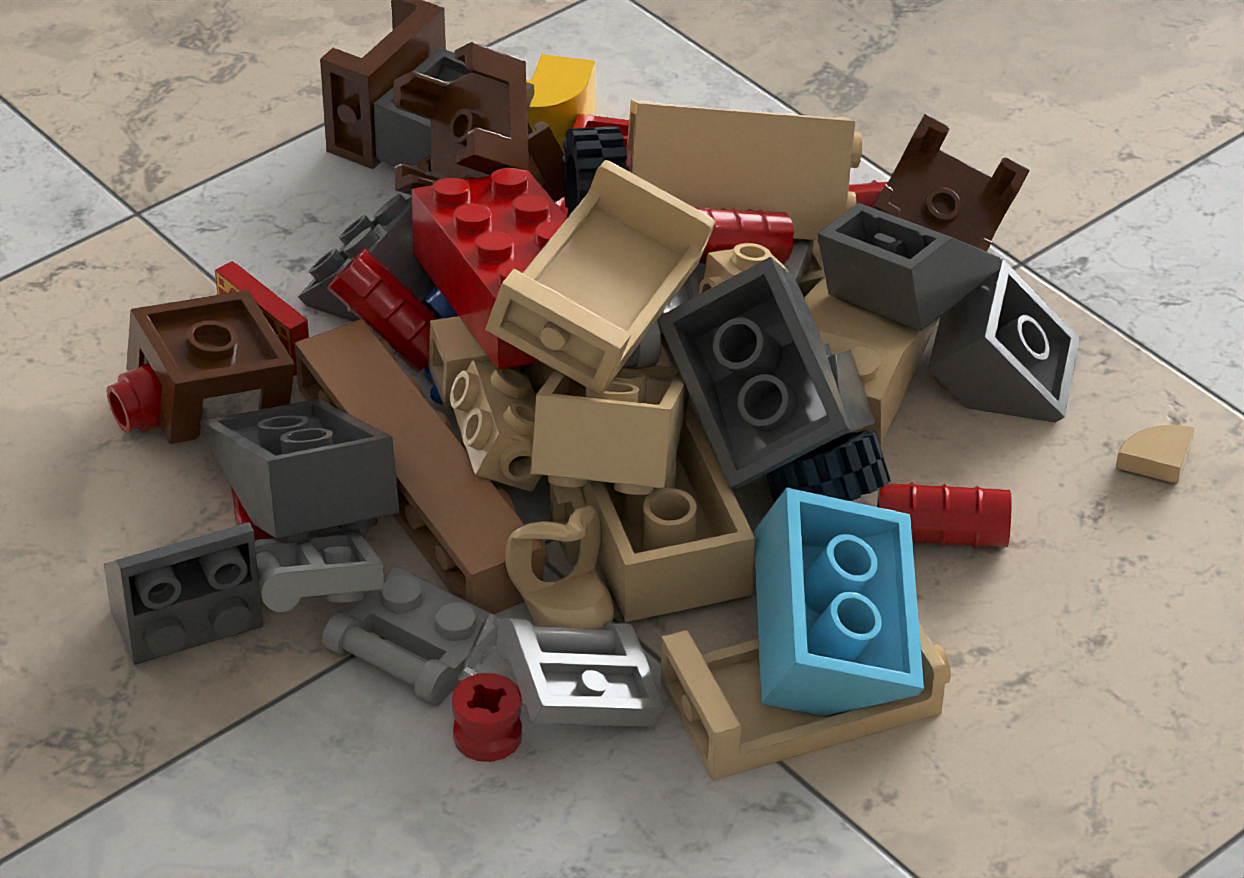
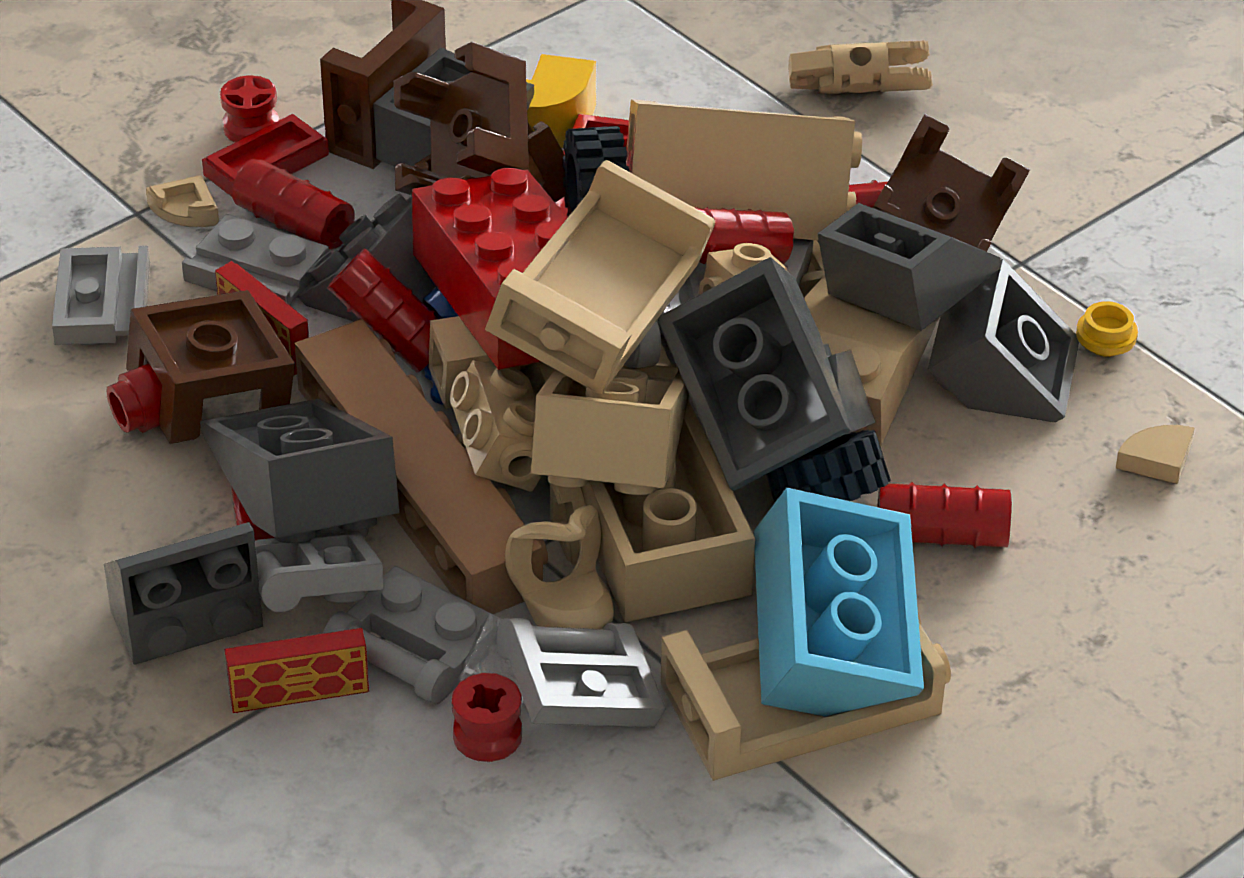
none -> light grey plate [52,246,150,345]
none -> tan tile [146,175,219,227]
none -> light grey plate [182,214,329,306]
none -> red tile [202,114,329,198]
none -> red wheel [220,75,279,142]
none -> red tile [224,628,369,713]
none -> red axle [232,159,355,250]
none -> tan hinge [788,40,933,94]
none -> yellow plate [1076,301,1138,357]

